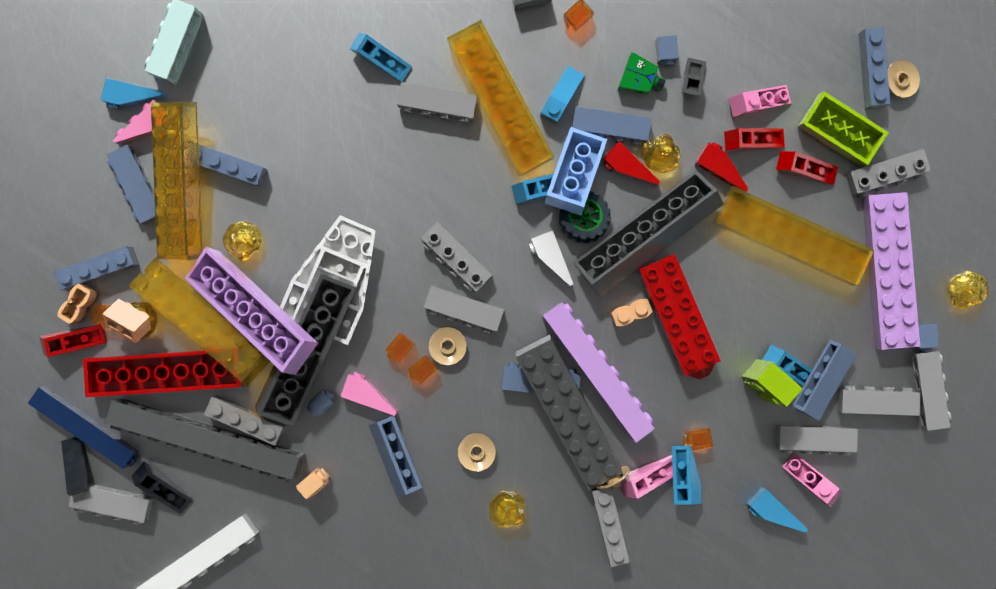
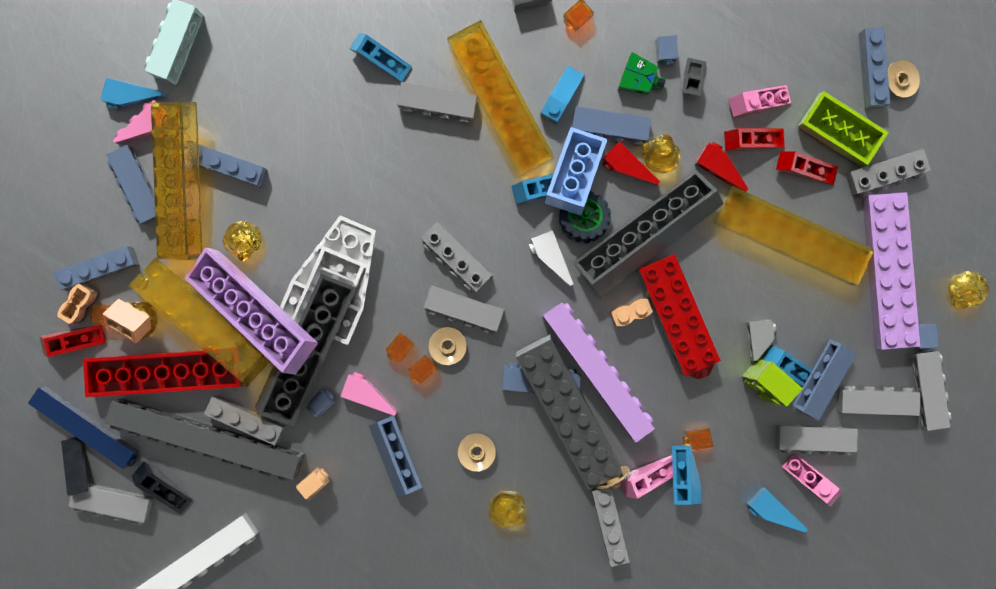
none -> light grey slope [746,320,777,361]

